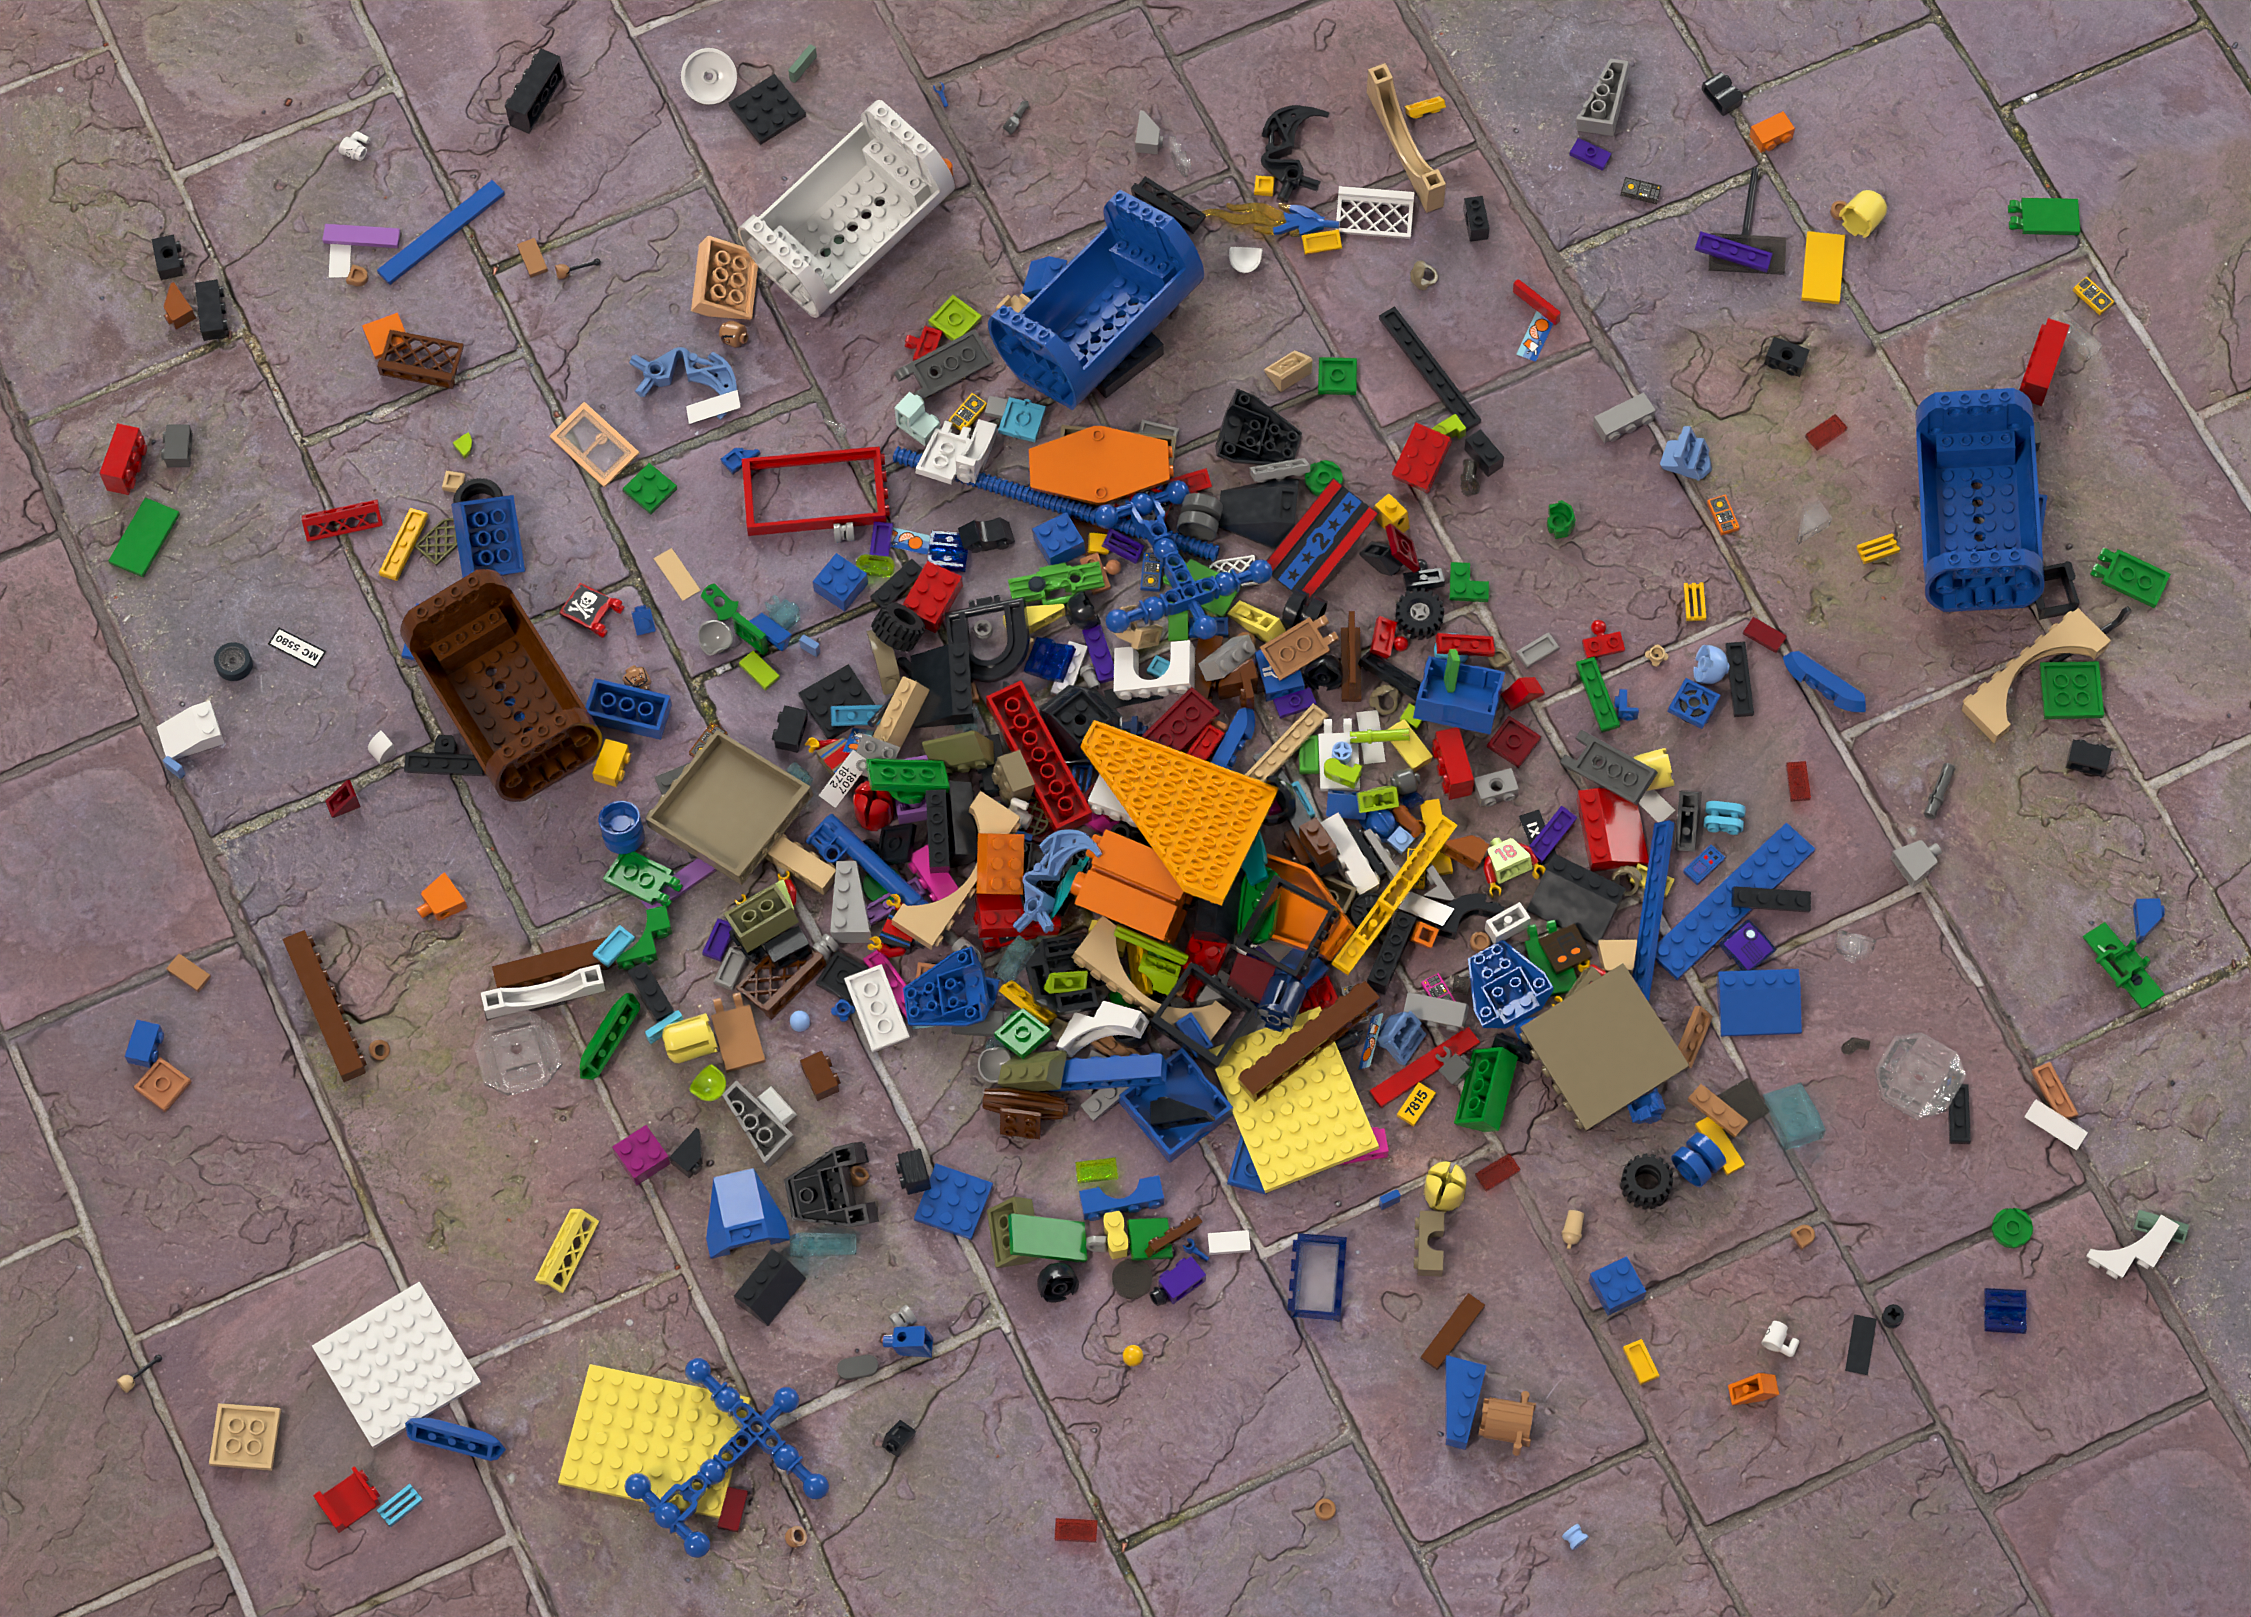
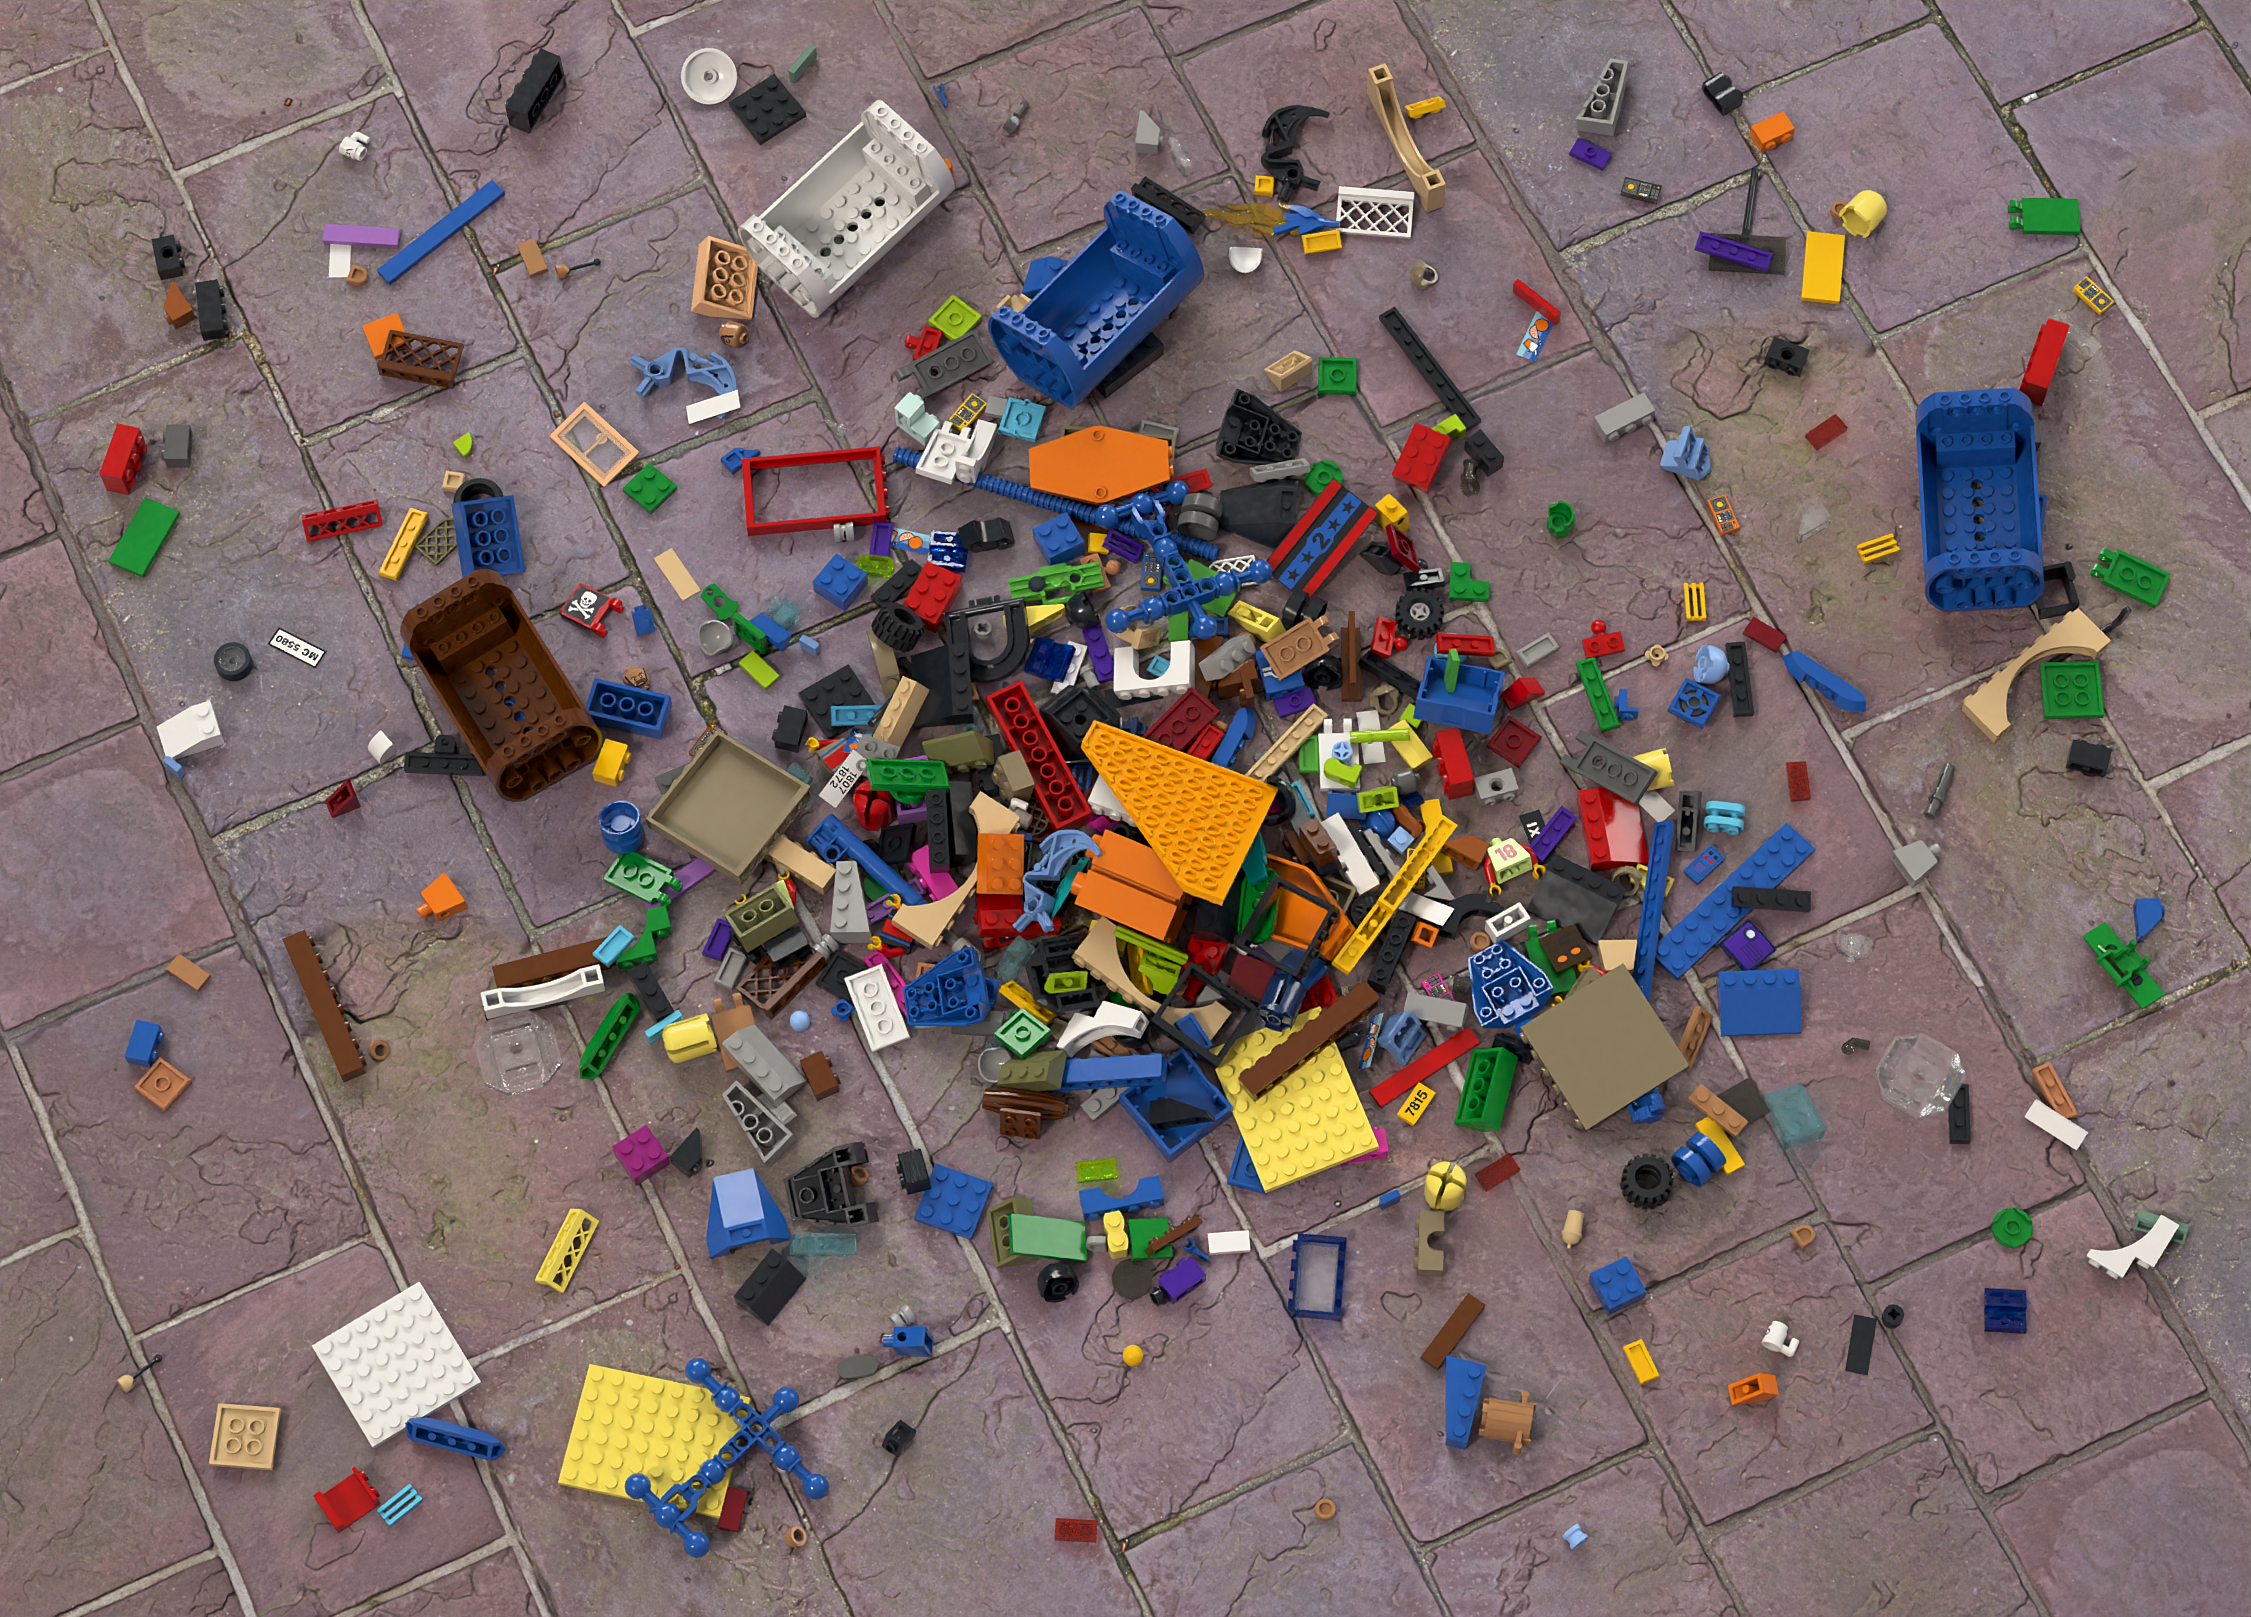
lime helmet [689,1064,726,1101] -> none
dark grey brick [1435,1046,1473,1086] -> none
black brick [1463,196,1490,242] -> none
none -> light grey slope [722,1025,807,1108]

